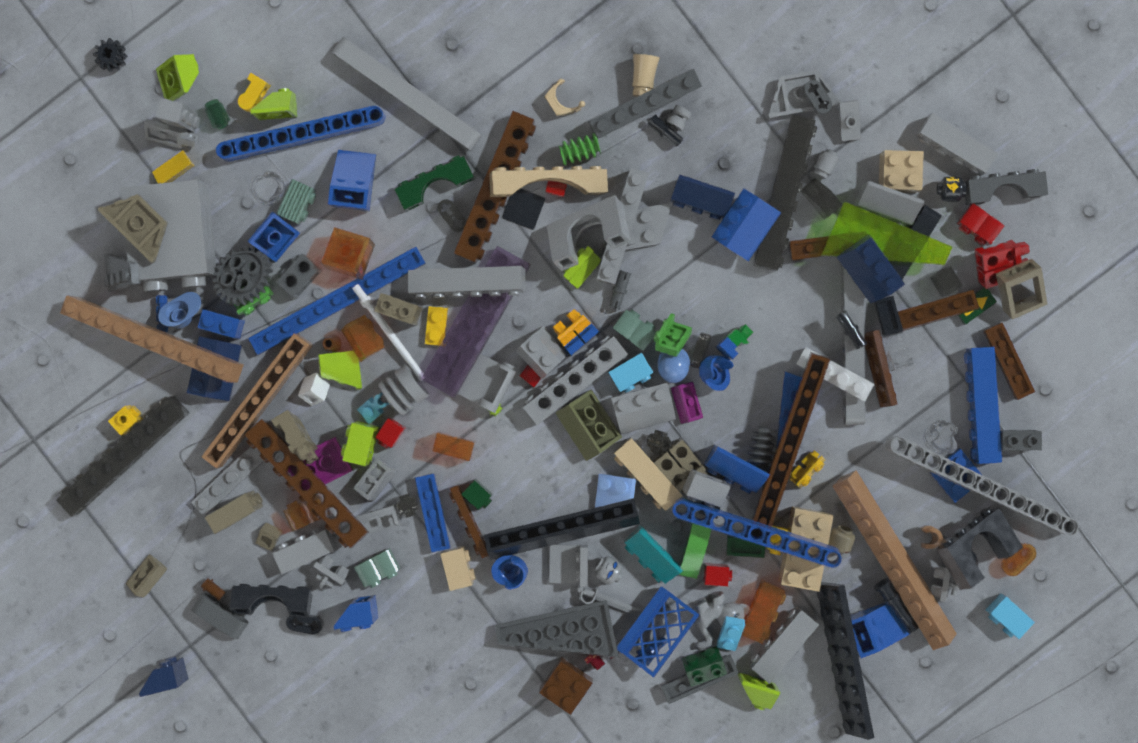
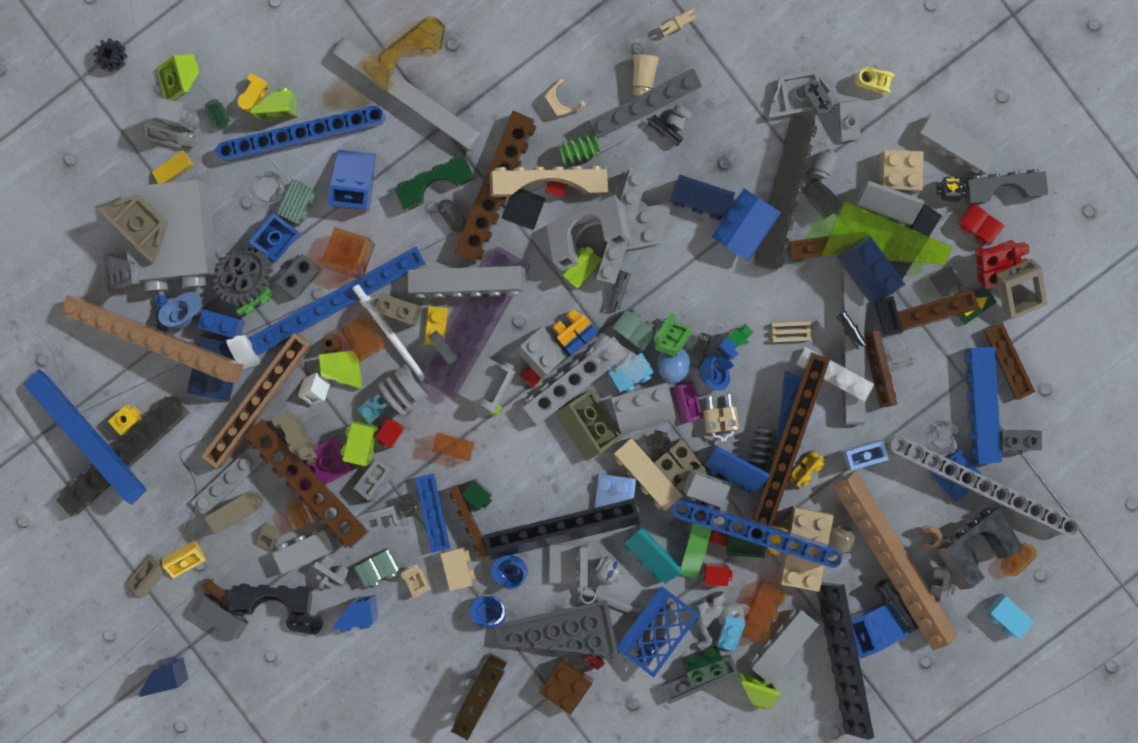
none -> blue beam [24,369,147,505]
none -> yellow slope [162,541,206,579]
none -> white slope [226,335,260,370]
none -> clear yellow windscreen [363,16,446,93]
none -> tan bracket [400,565,431,598]
none -> dark grey beam [429,330,458,365]
none -> dark brown fence [450,653,507,741]
none -> blue helmet [470,596,506,629]
none -> clear brick [589,332,651,385]
none -> tan pin [659,7,698,37]
none -> tan piece [703,394,739,442]
none -> red slope [708,524,728,547]
none -> tan tile [771,321,811,342]
none -> light blue brick [842,440,889,470]
none -> light yellow piece [855,67,895,95]

